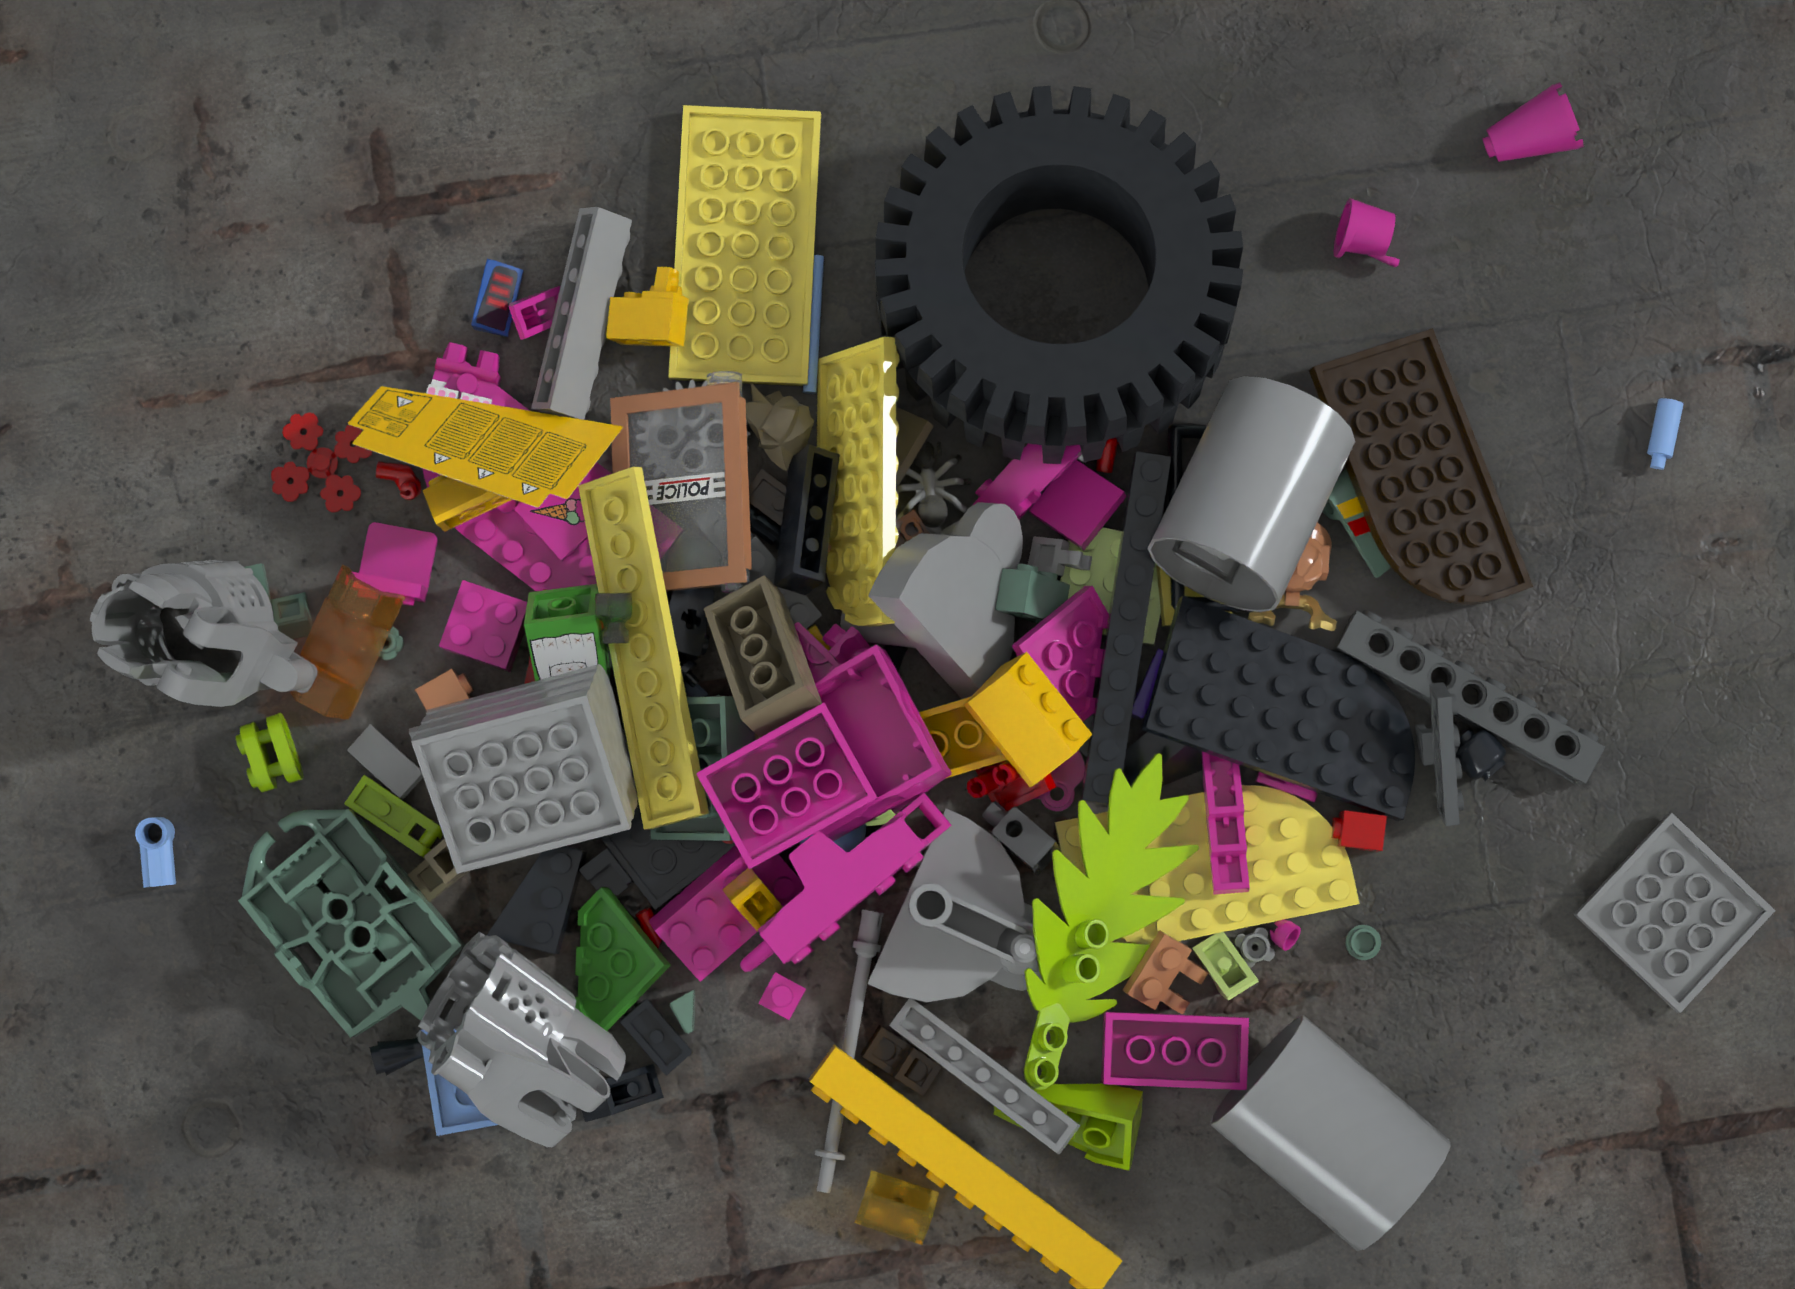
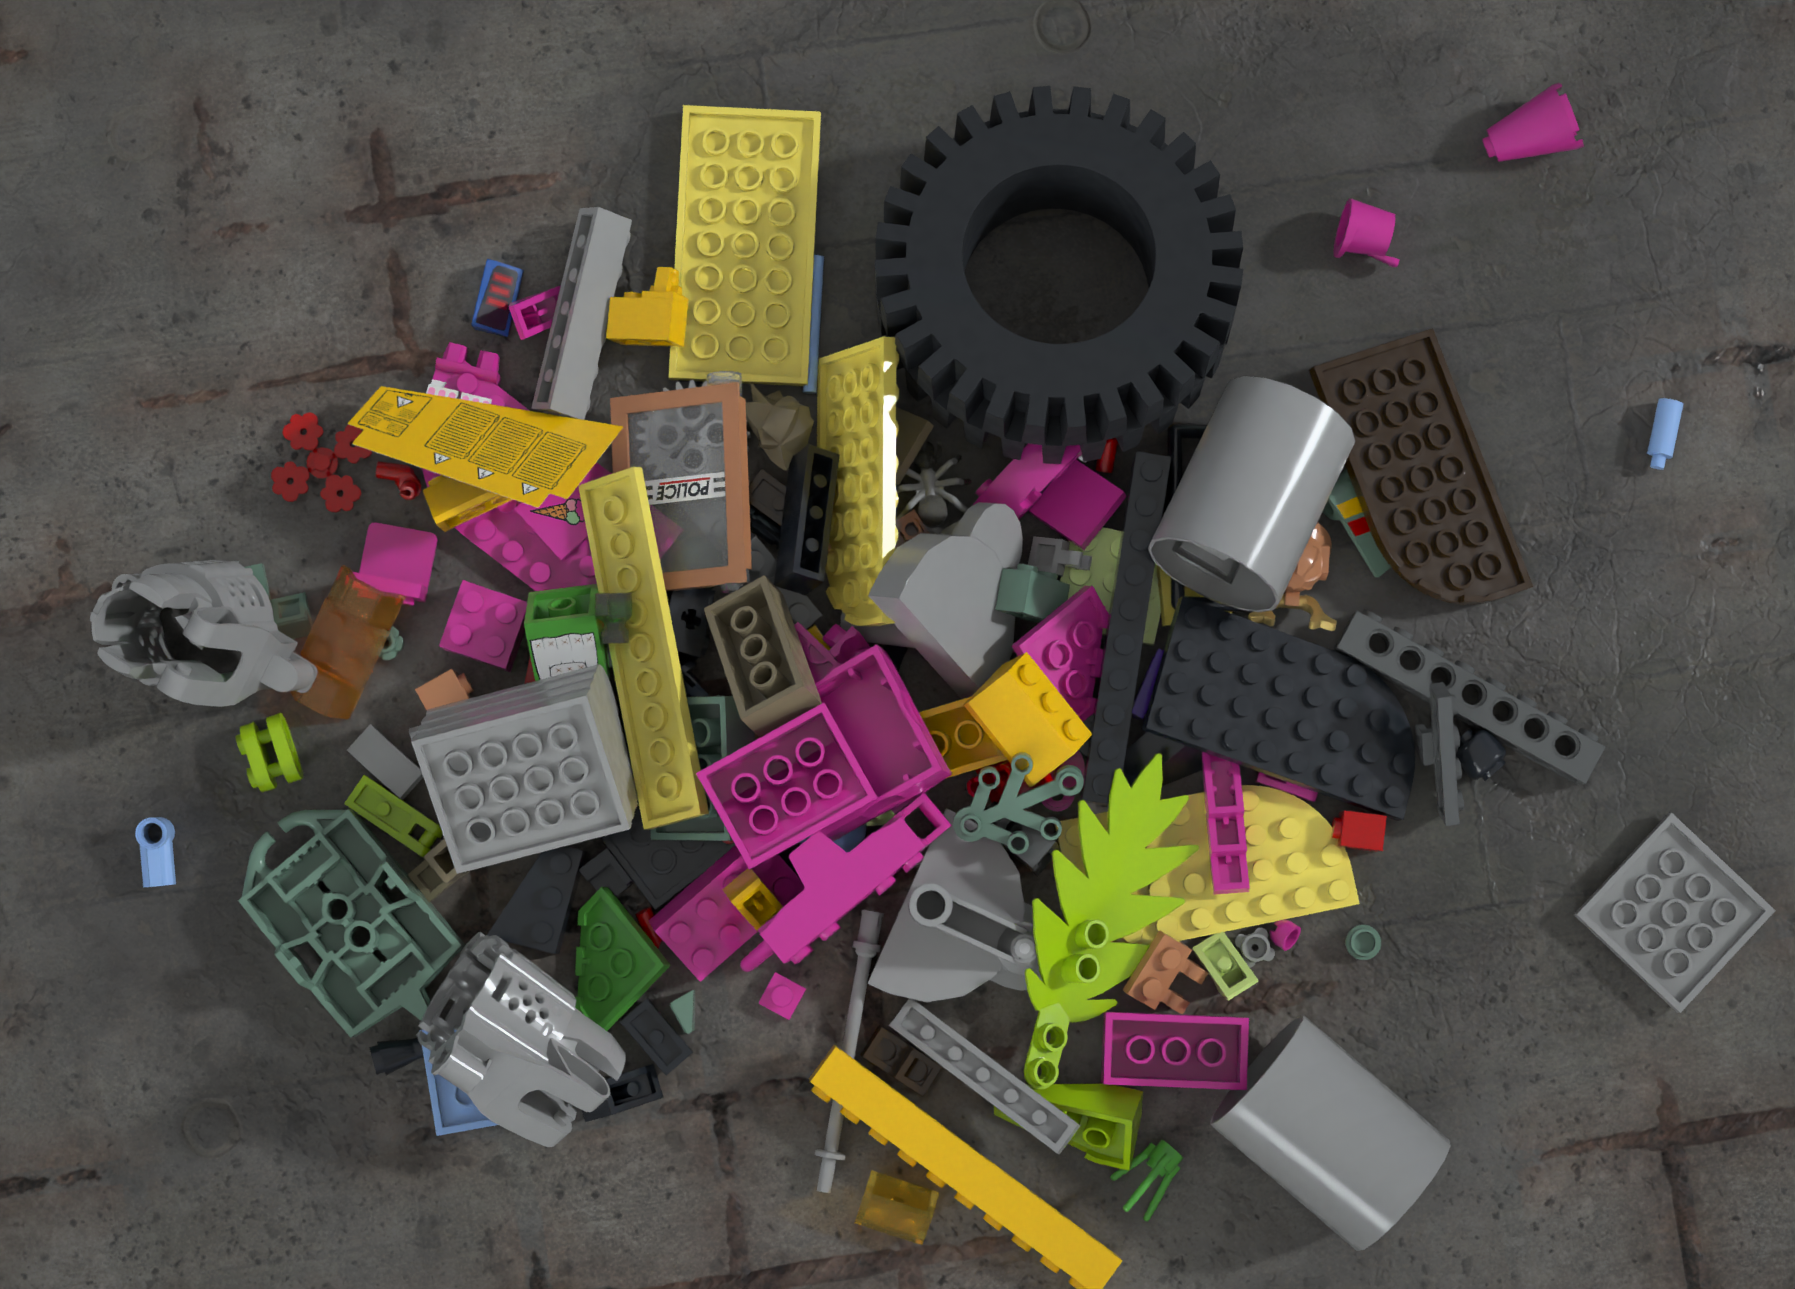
none -> sand green plant [953,752,1084,854]
none -> bright green plant [1110,1140,1183,1221]

